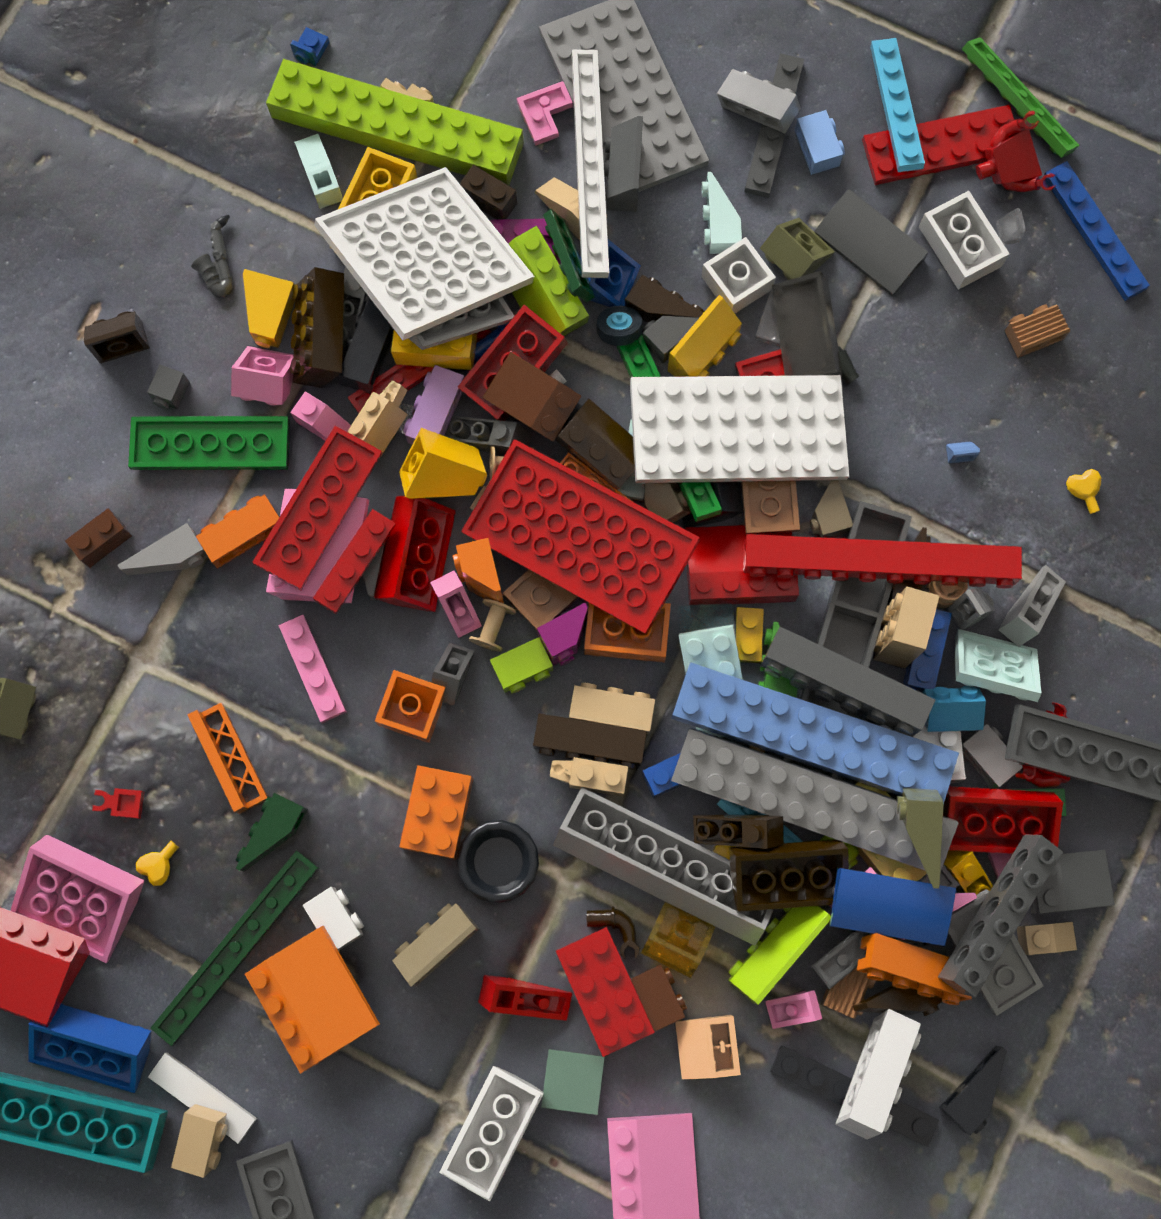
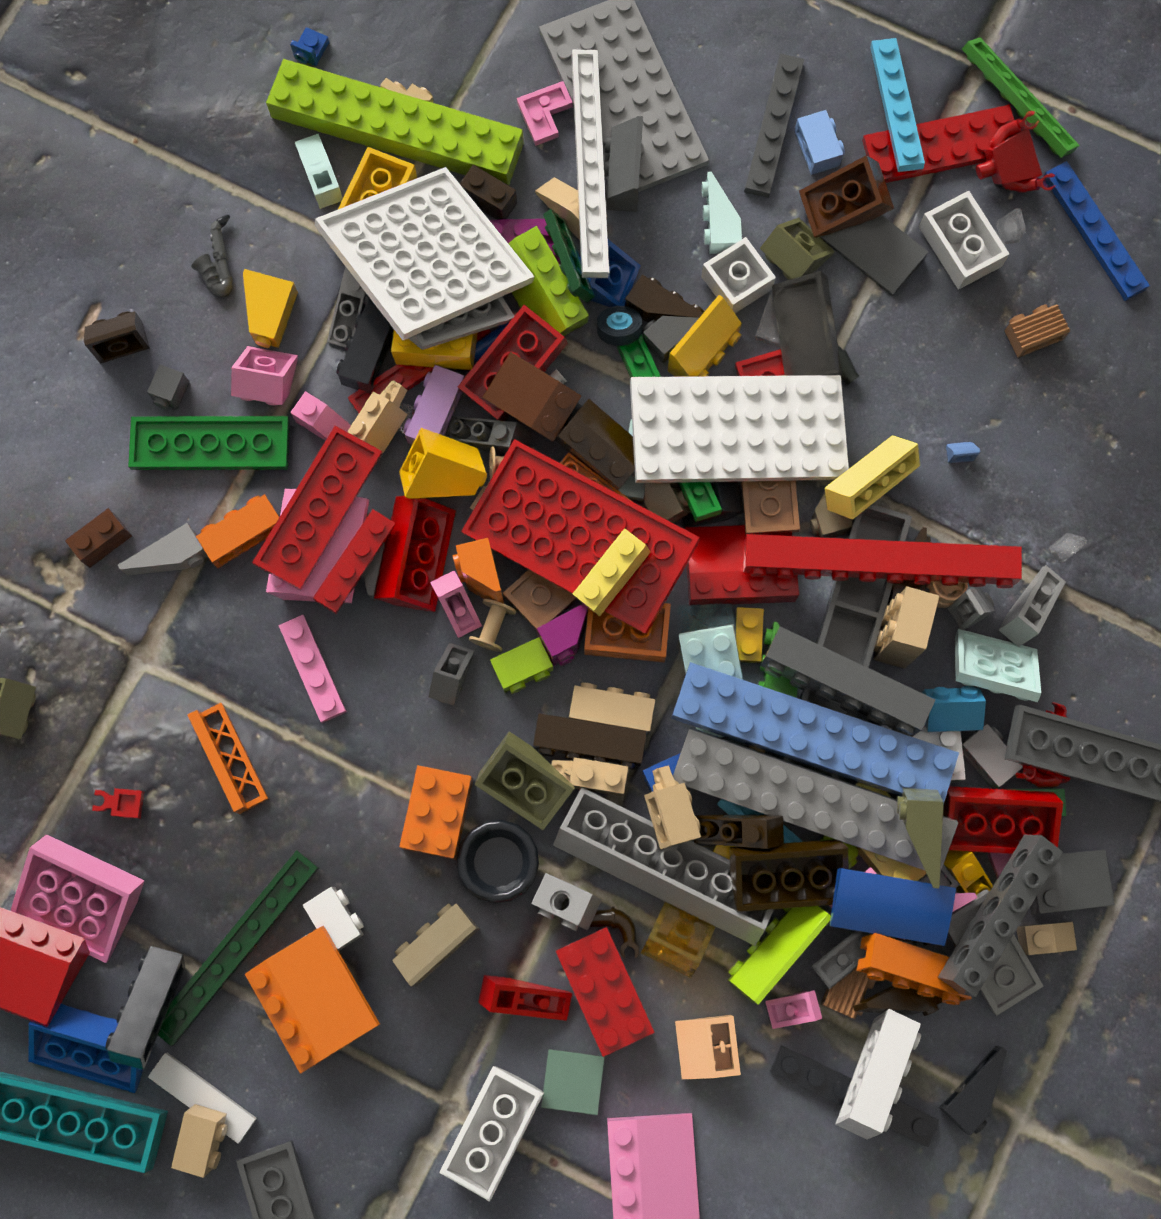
yellow rock [136,841,179,886] -> none
dark green slope [236,793,308,871] -> none
dark brown brick [290,267,344,388] -> none
orange slope [375,670,446,743] -> none
reddish brown brick [630,964,687,1032] -> none
light grey brick [717,69,801,133] -> none
blue brick [903,609,952,693] -> none
yellow rock [1066,469,1101,514] -> none
none -> brick [105,946,185,1070]
none -> olive slope [475,731,575,830]
none -> light grey brick [531,873,602,931]
none -> light yellow brick [573,528,651,616]
none -> tan hinge [644,766,701,850]
none -> reddish brown slope [799,155,894,238]
none -> light yellow brick [825,435,920,520]
none -> clear slope [1049,533,1088,563]

